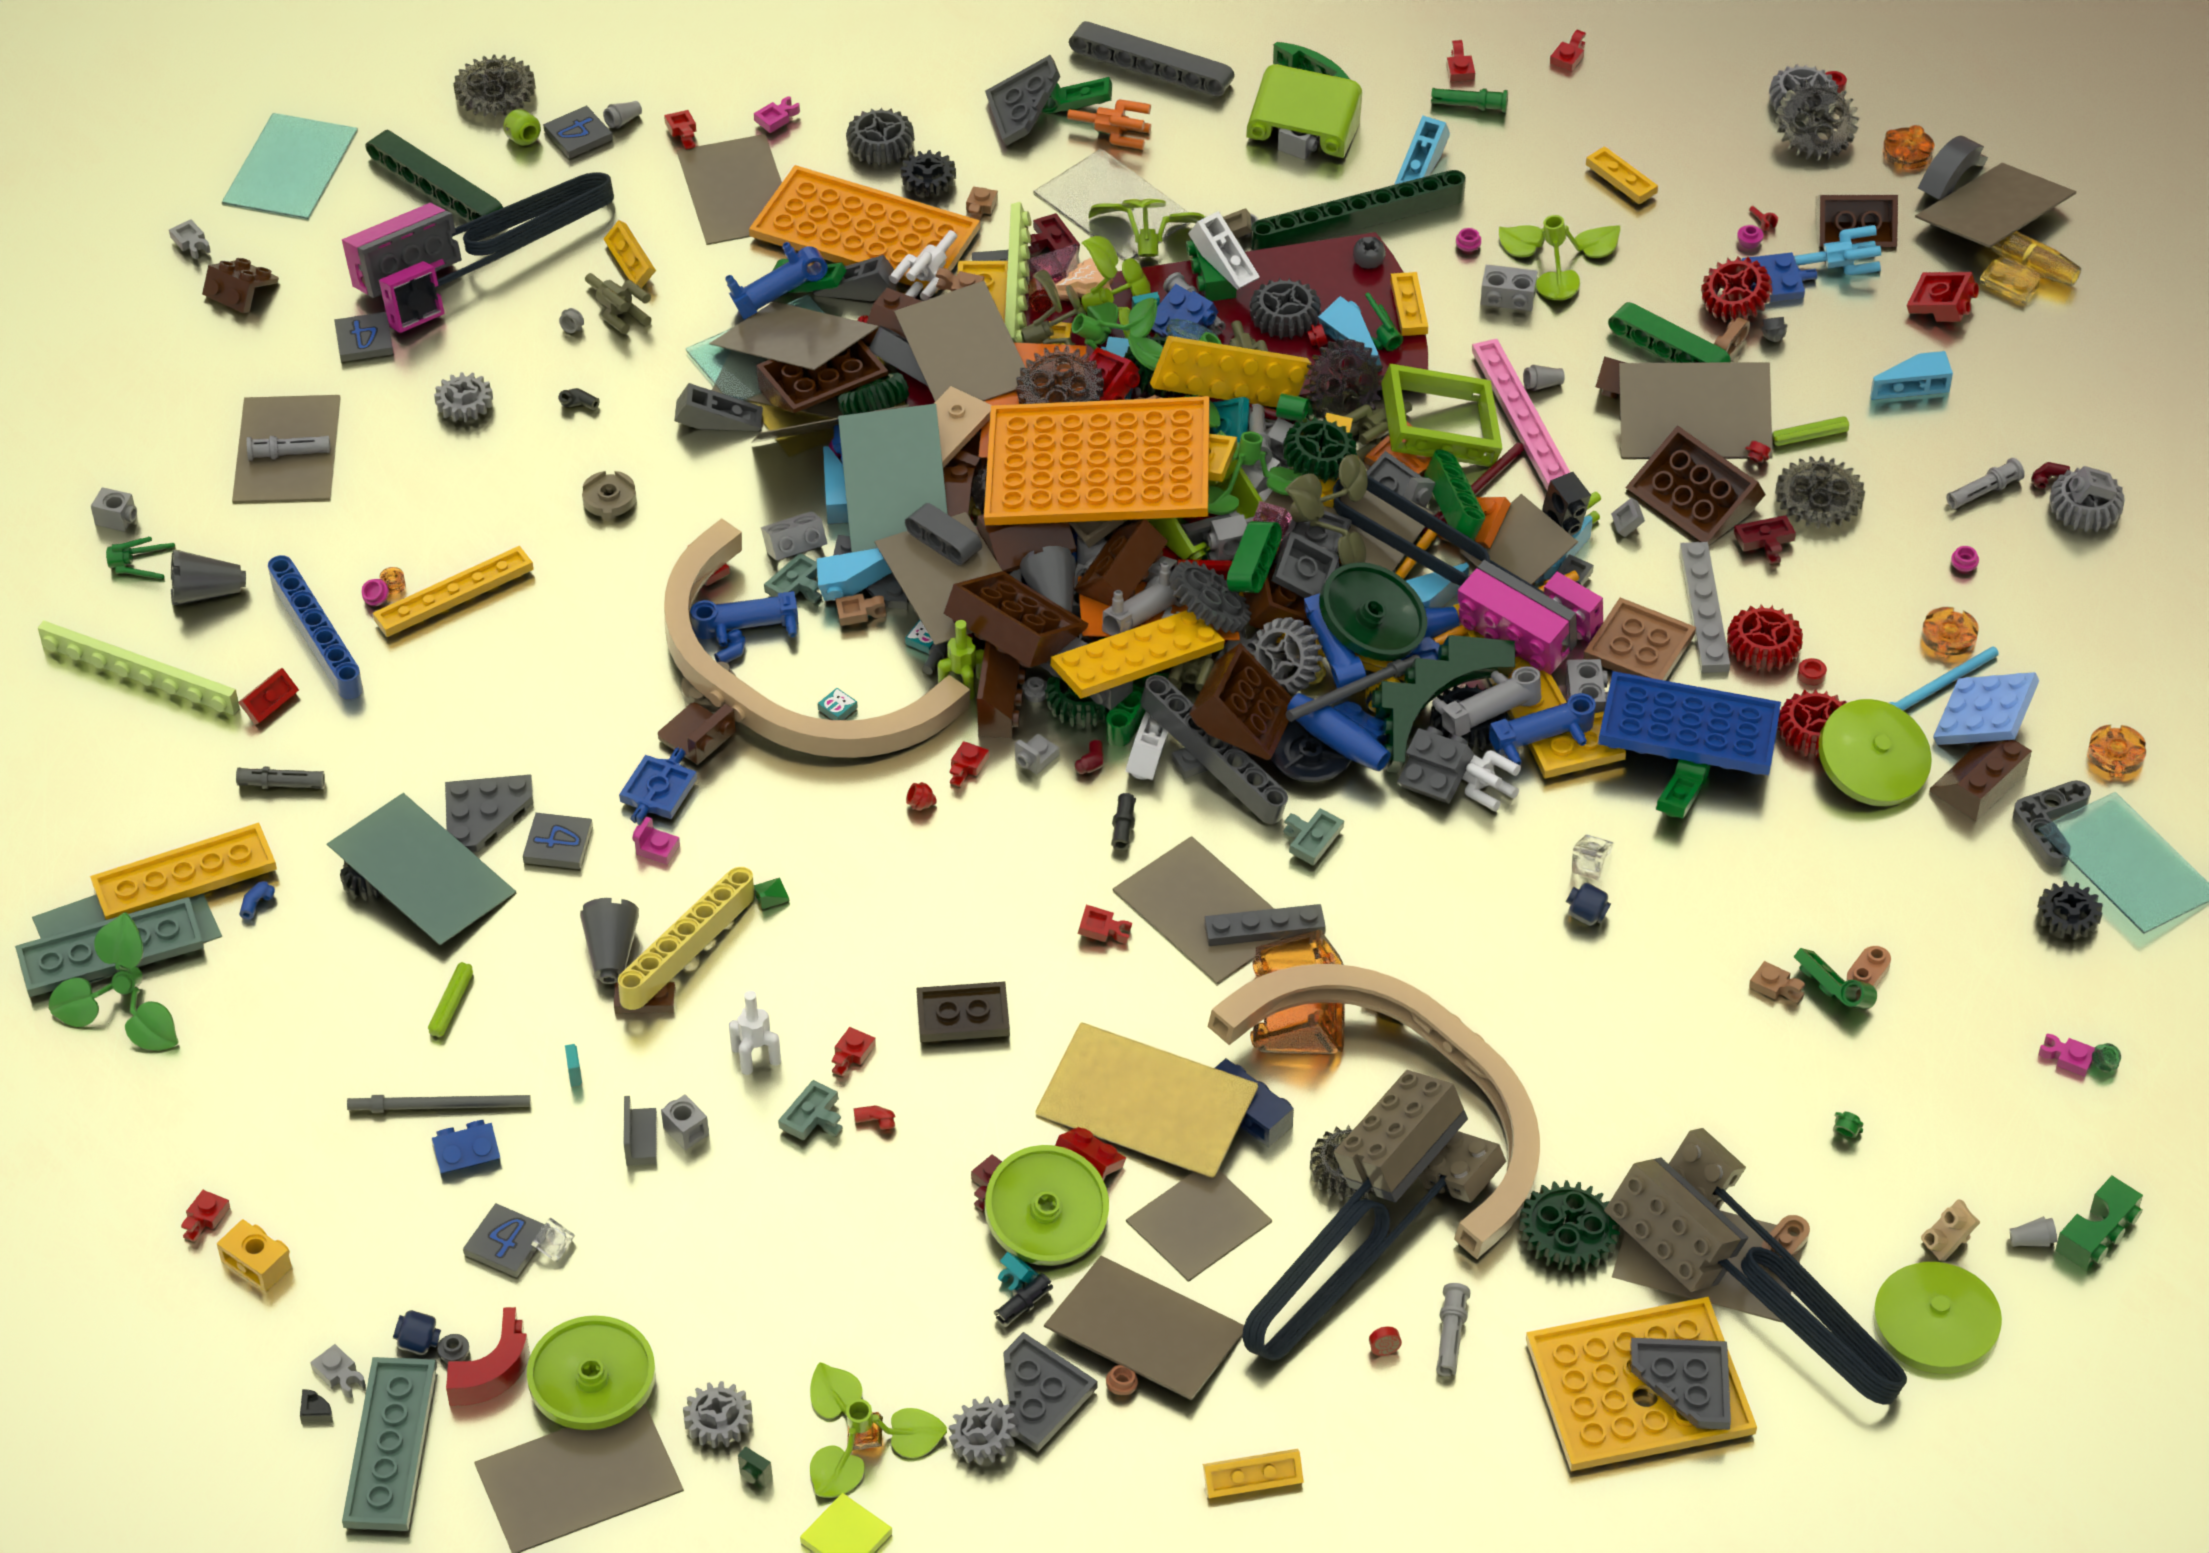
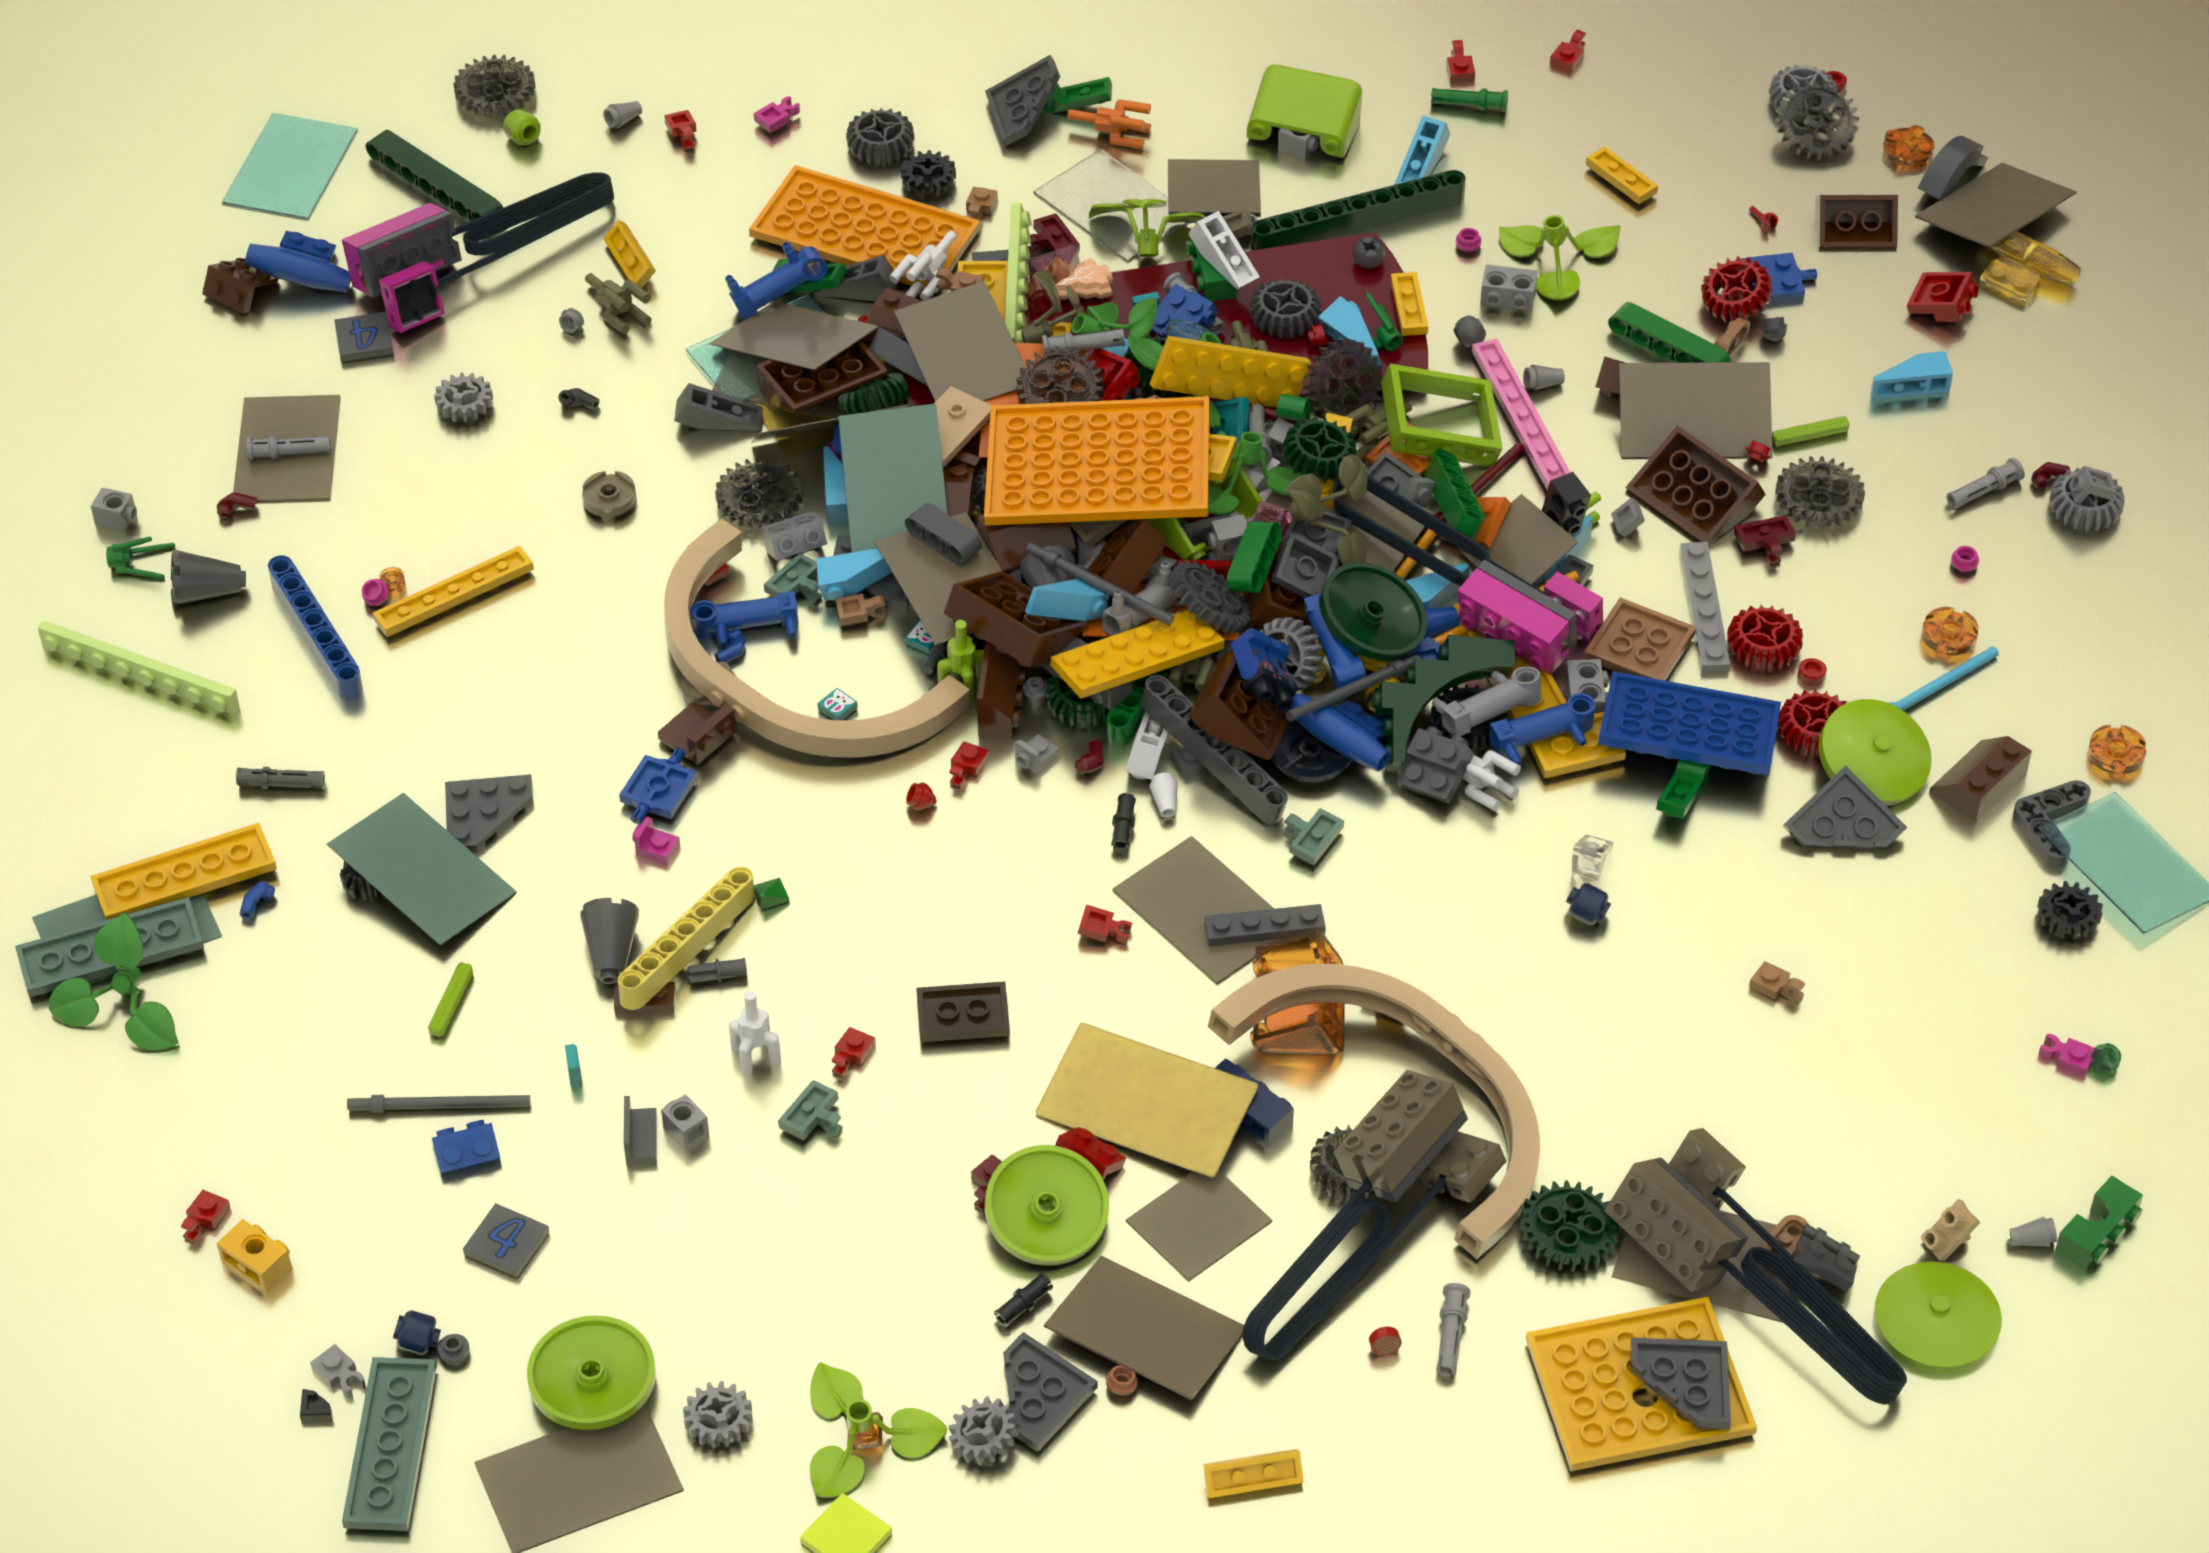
light grey plate [169,219,211,259] -> none
red plate [238,668,299,725] -> none
red arch [446,1307,530,1406] -> none
dark grey tile [522,812,593,869] -> none
clear plate [531,1217,575,1262] -> none
dark grey tile [543,105,613,159] -> none
dark tan piece [676,134,782,245] -> none
dark green plate [738,1446,773,1488] -> none
red arm [853,1105,896,1130] -> none
teal tile [998,1251,1039,1292] -> none
dark grey beam [1069,21,1235,97] -> none
lime plant [1081,236,1151,339] -> none
green slope [1273,42,1350,79] -> none
dark pink plate [1737,225,1763,249] -> none
green plate [1793,948,1877,1010] -> none
medium azure plant [1794,225,1881,275] -> none
green plate [1833,1111,1864,1138] -> none
nougat plate [1846,946,1891,996] -> none
light blue plate [1933,672,2040,745] -> none
none -> dark red arm [217,492,257,519]
none -> blue plate [245,230,351,293]
none -> dark grey axle [687,958,747,983]
none -> clear smoke gear [715,457,804,530]
none -> medium azure slope [1025,579,1110,621]
none -> dark grey bar [1026,542,1175,626]
none -> light grey pin [1042,329,1125,359]
none -> nougat plate [1047,257,1069,284]
none -> white cone [1149,773,1178,818]
none -> dark tan piece [1168,159,1261,214]
none -> hips [1231,628,1298,712]
none -> dark grey piece [1453,315,1486,349]
none -> dark grey plate [1783,766,1907,849]
none -> dark grey plate [1793,1223,1860,1292]

